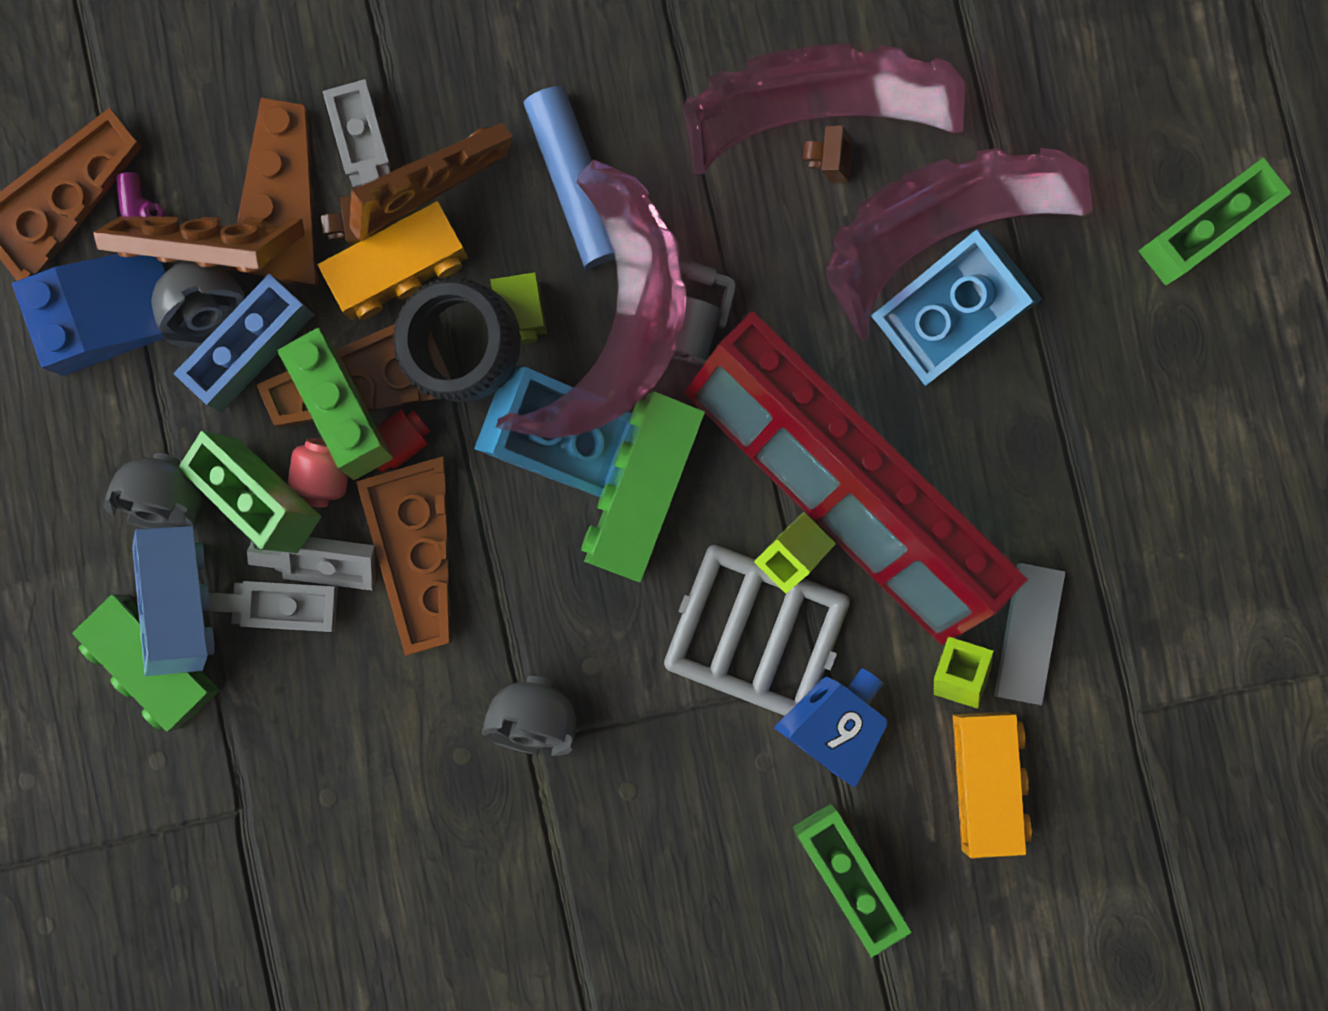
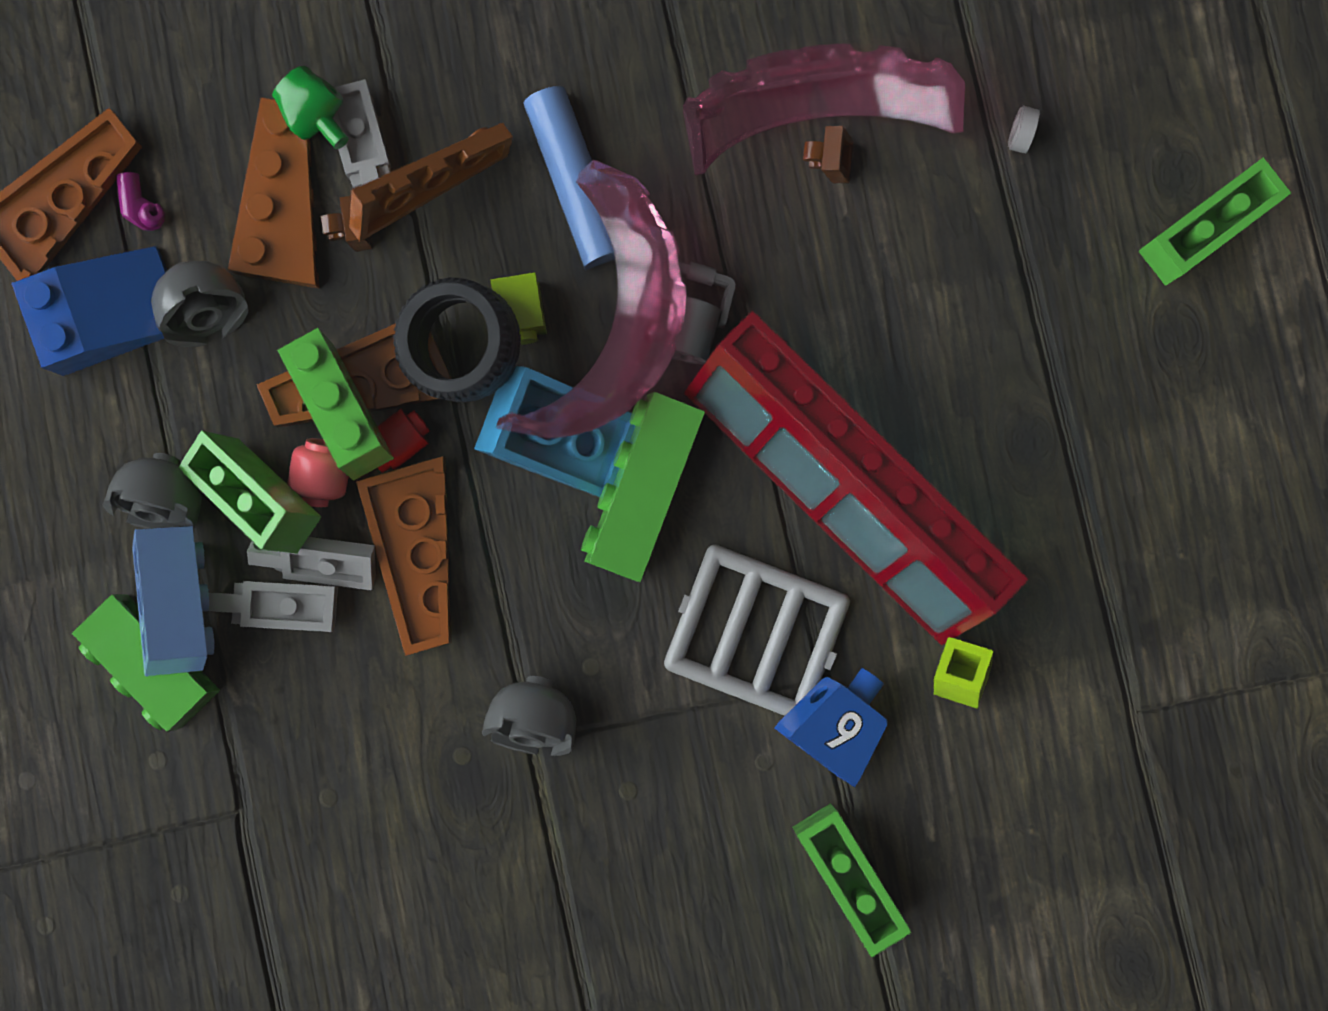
dark orange wing [93,216,305,272] -> none
medium blue brick [174,274,315,412] -> none
light orange brick [317,201,468,320] -> none
lime brick [754,511,836,594] -> none
clear pink windscreen [826,148,1093,341] -> none
dark azure slope [871,229,1042,386] -> none
light orange brick [952,711,1032,858] -> none
light grey tile [994,563,1065,705] -> none
none -> green piece [272,66,349,149]
none -> light grey tile [1008,106,1040,154]

